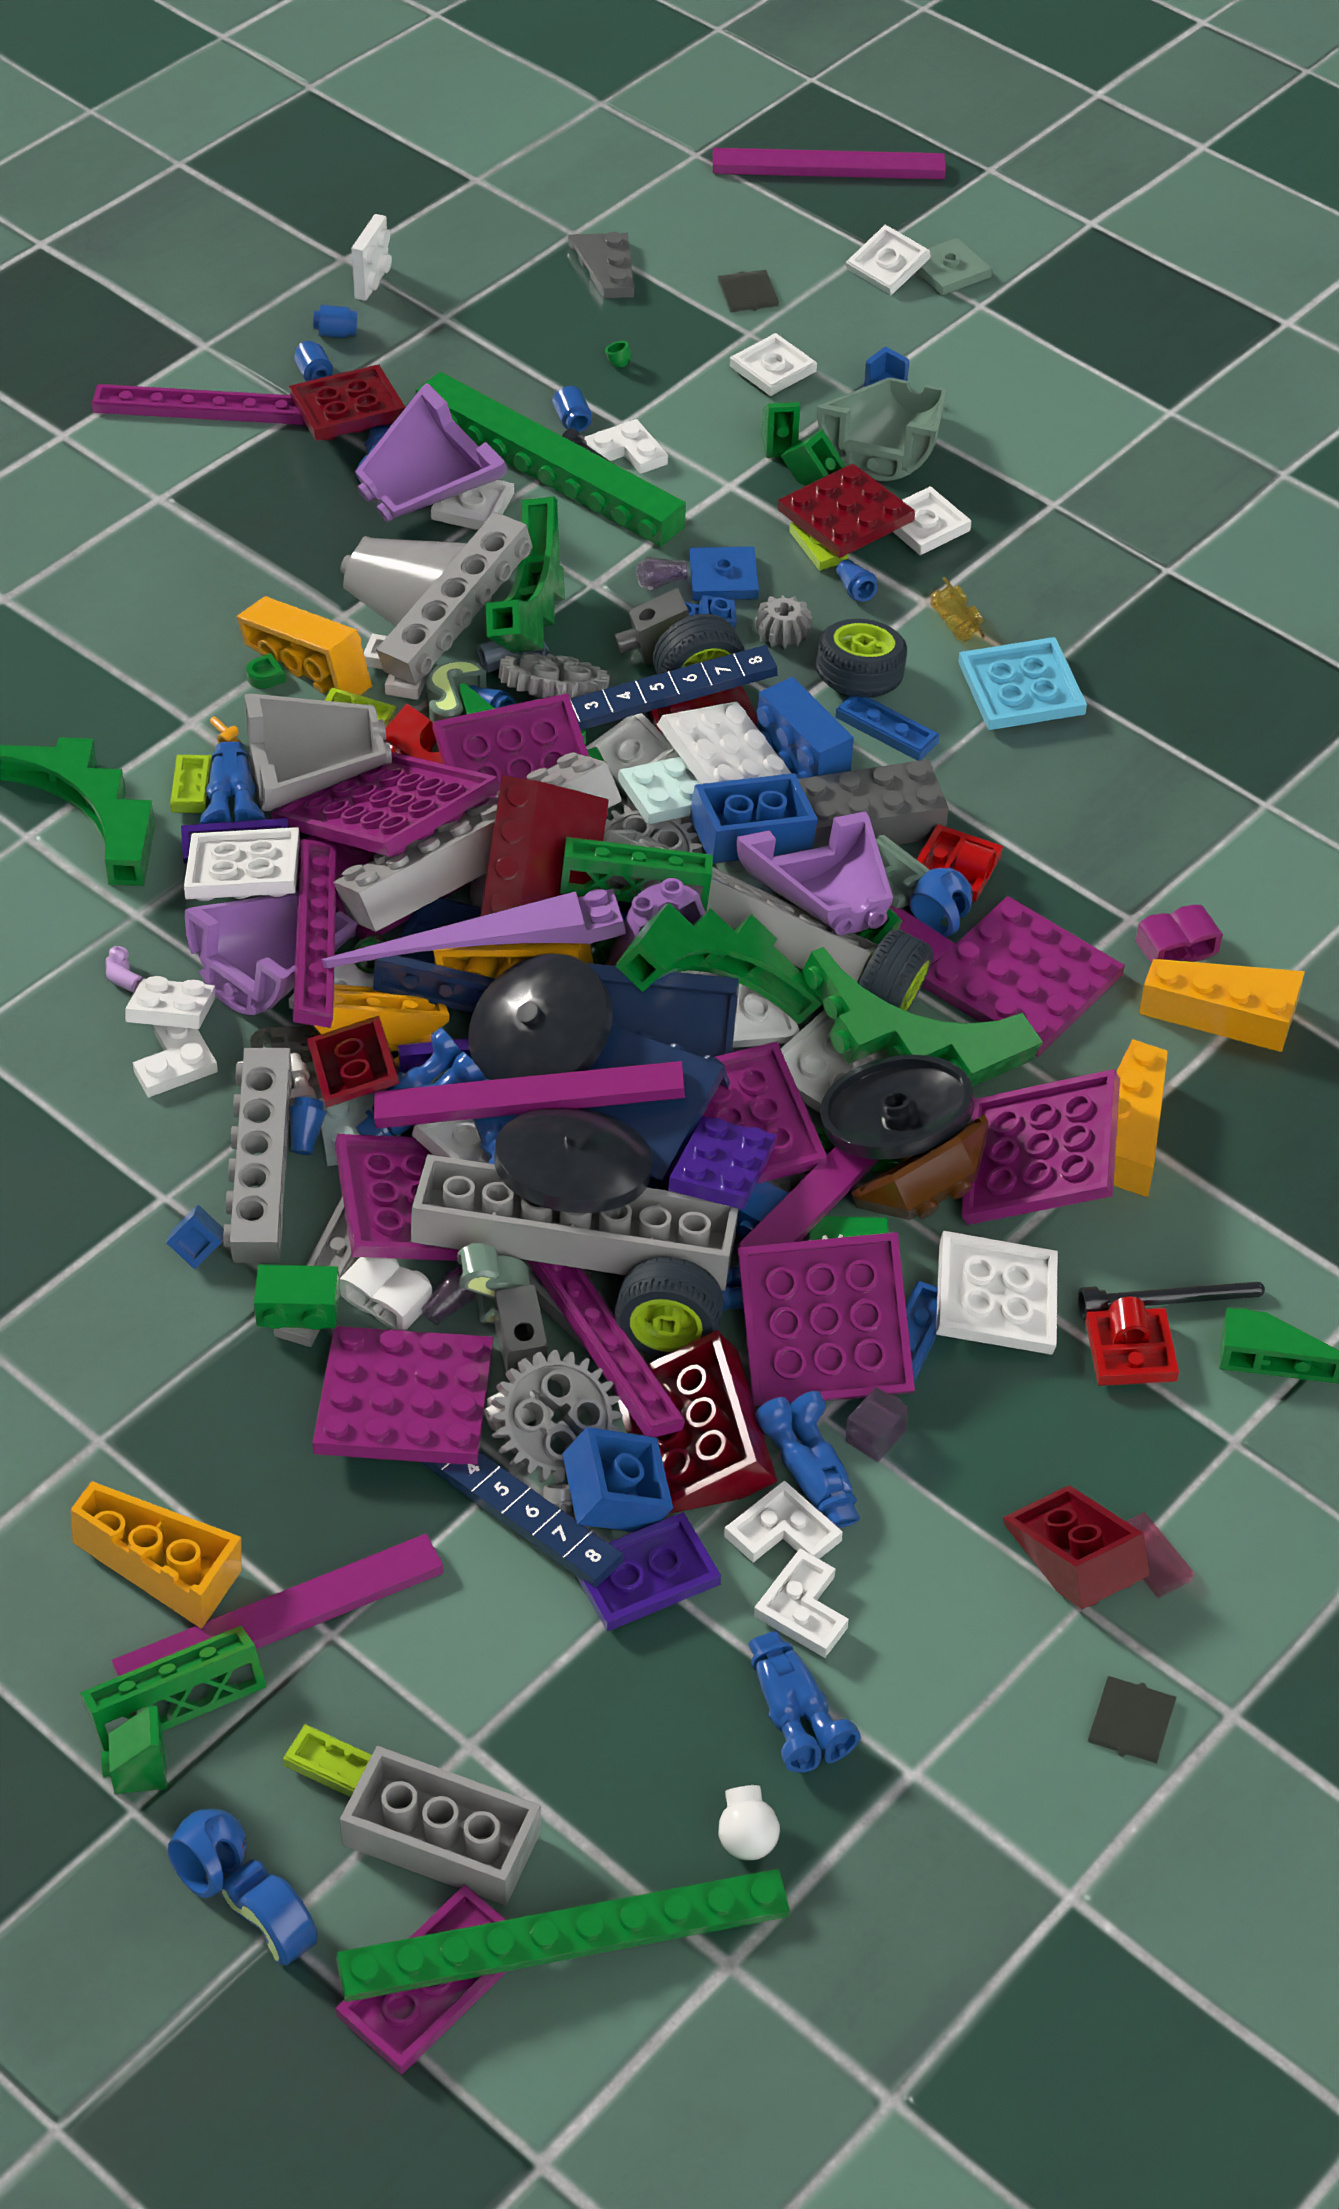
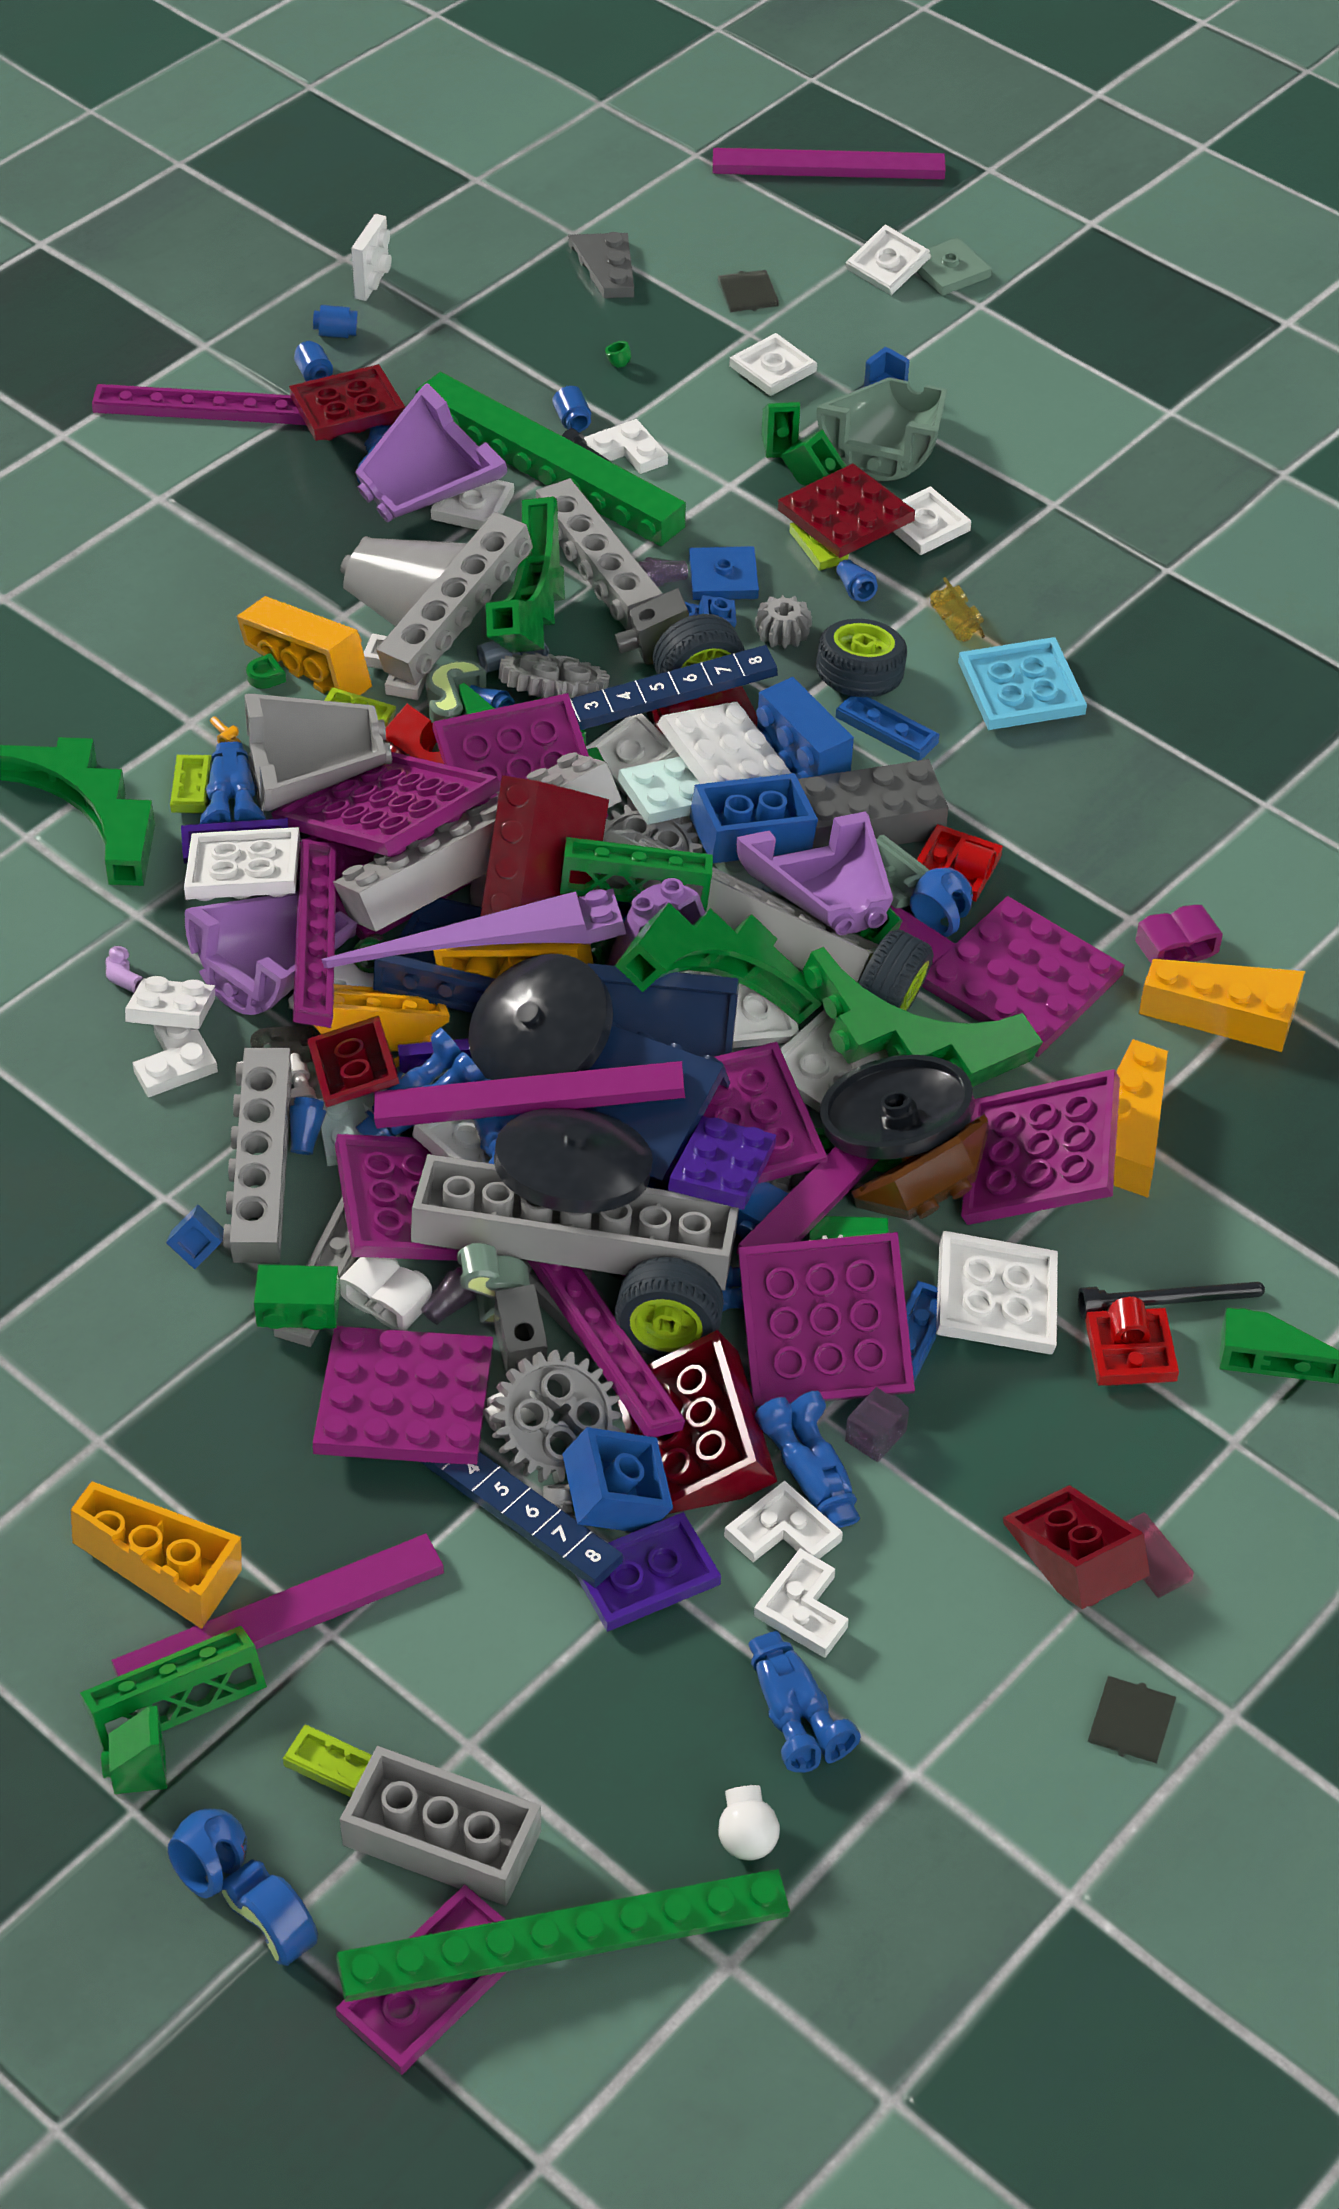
none -> light grey brick [536,479,663,630]

